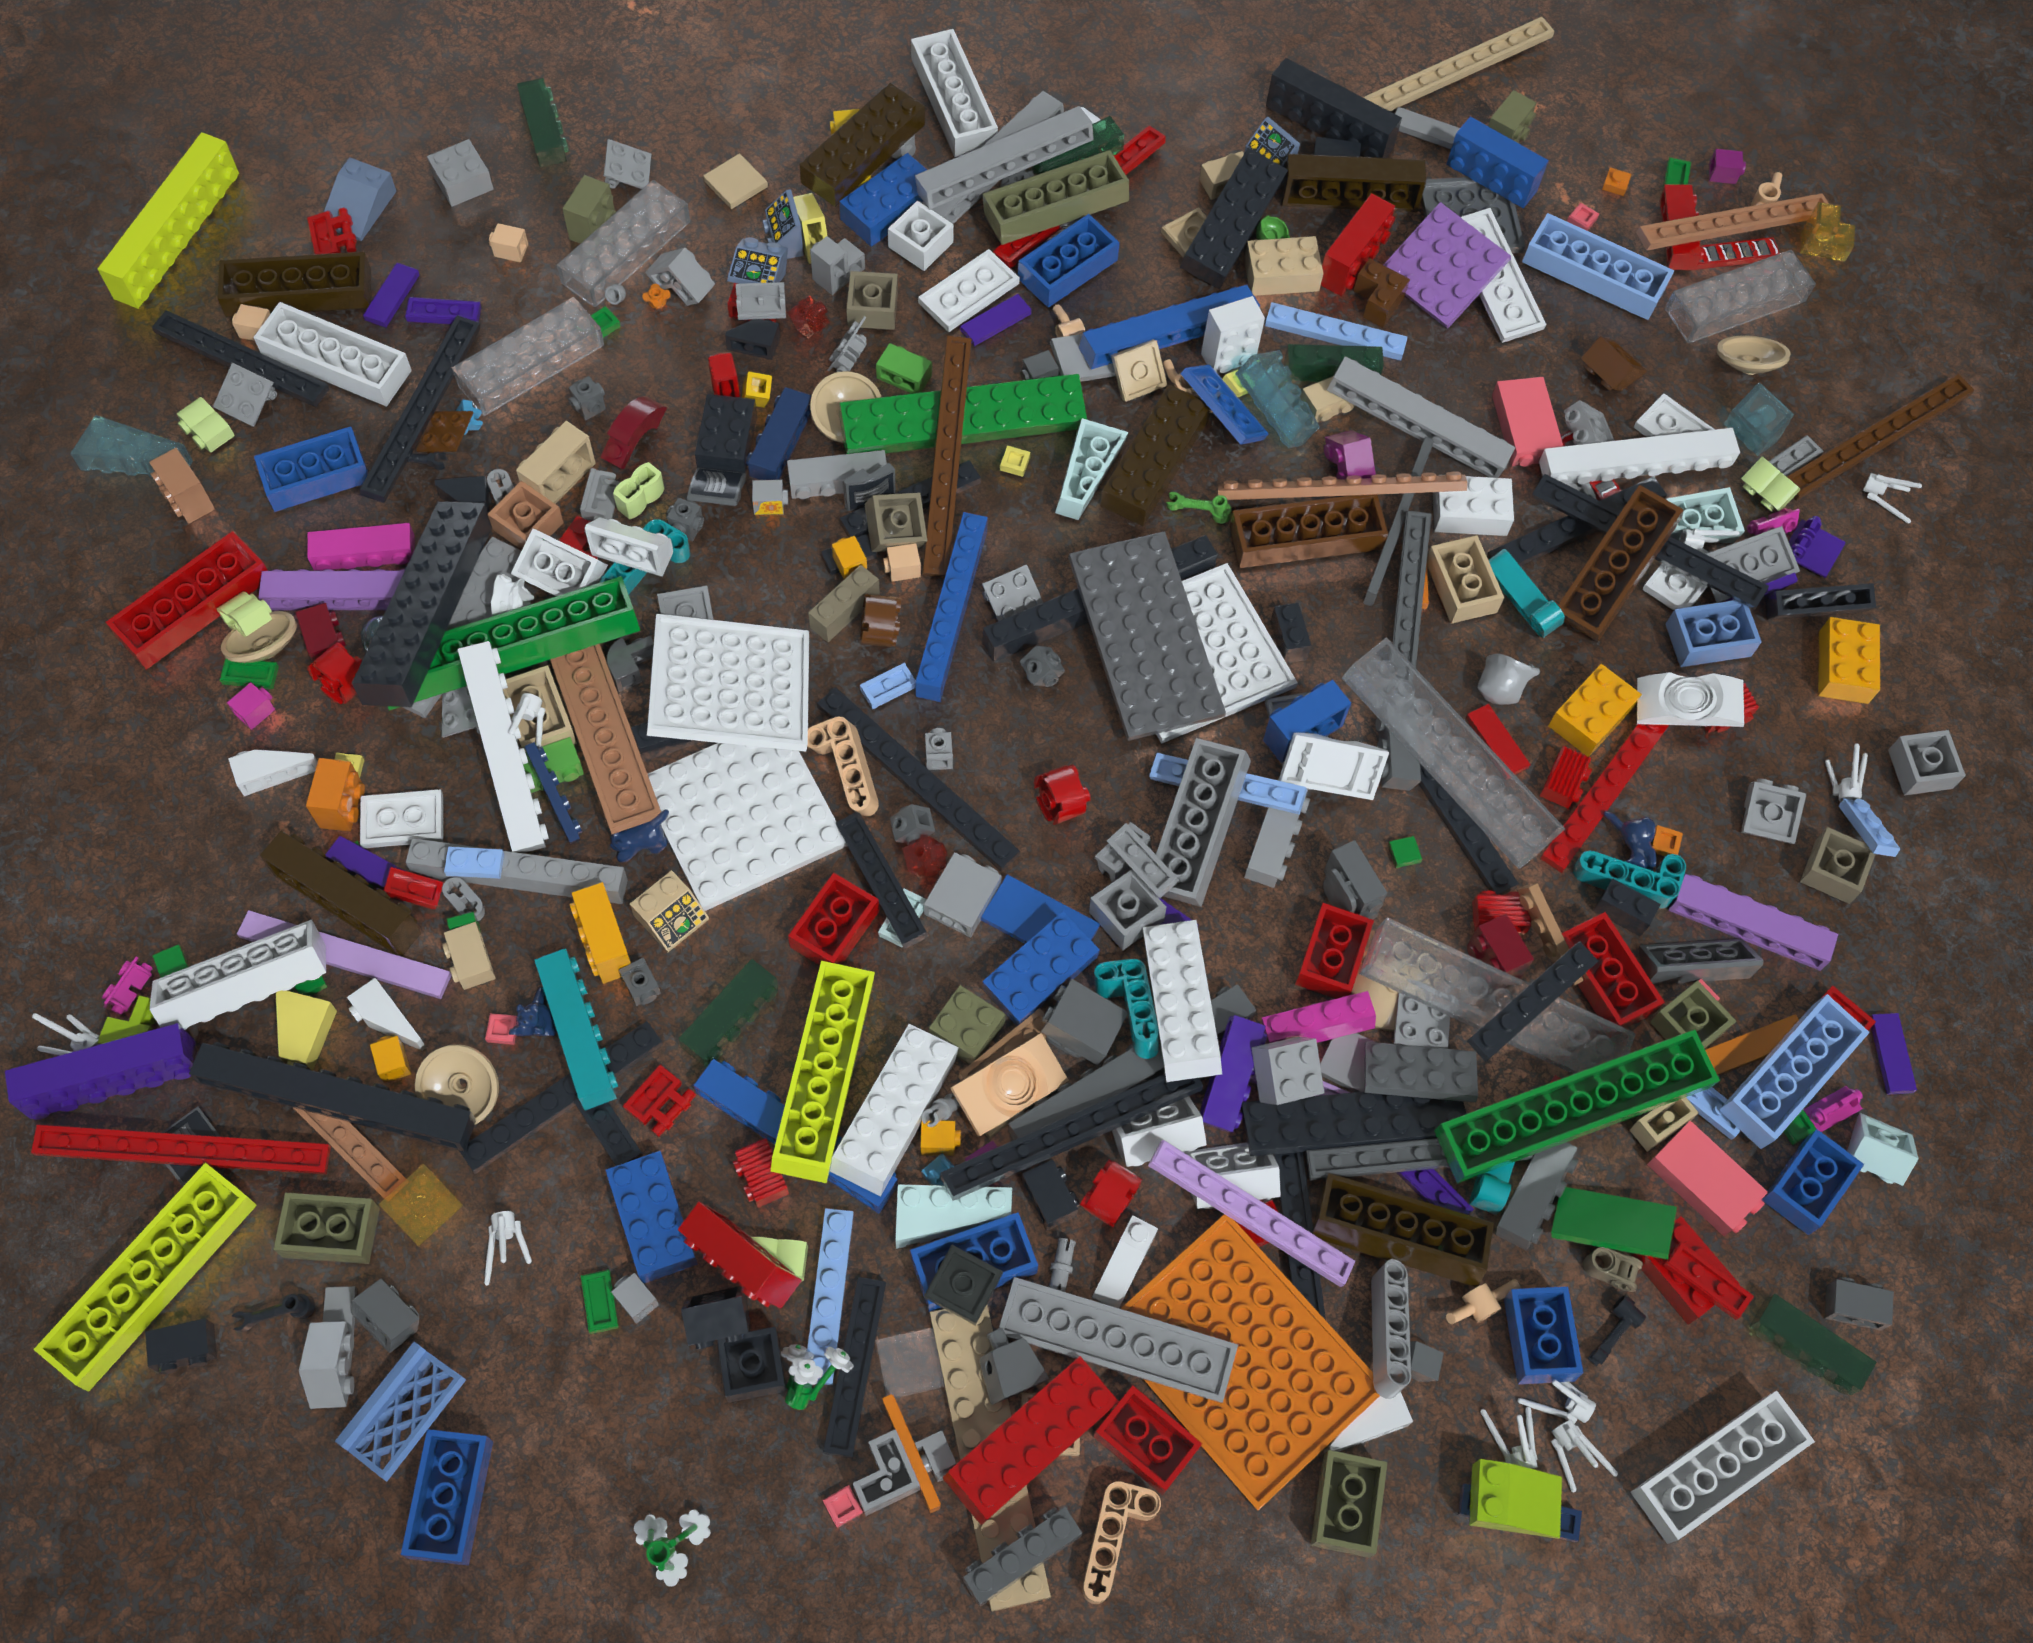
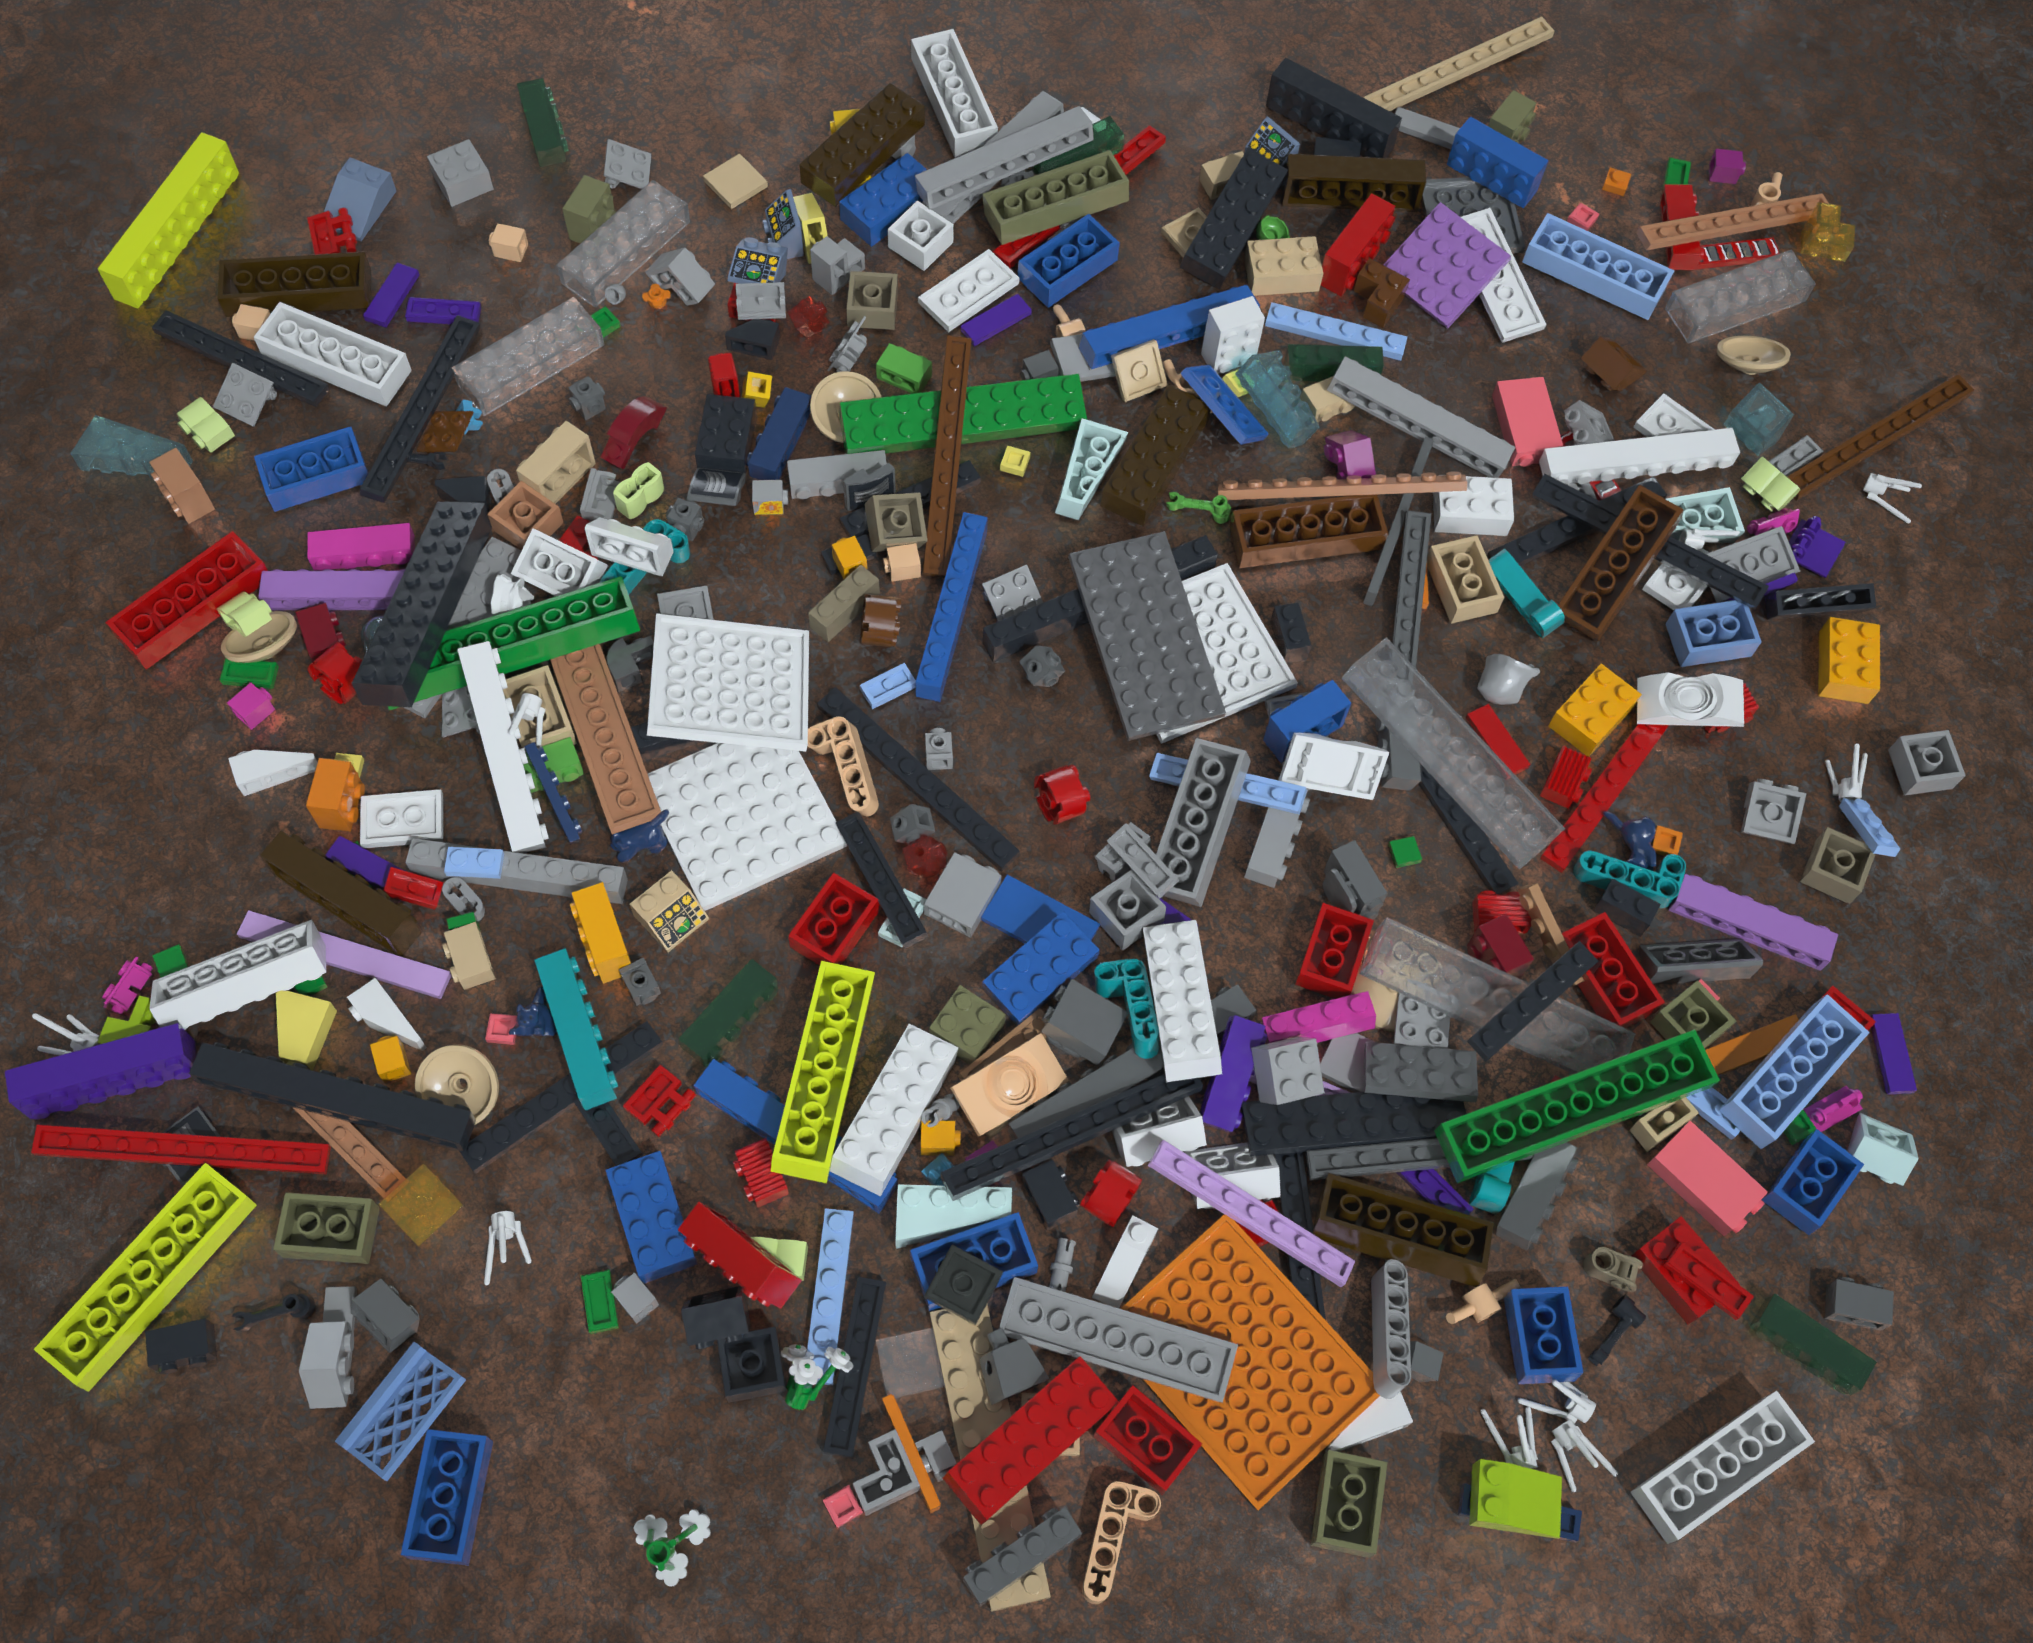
green tile [1551,1187,1677,1259] -> none

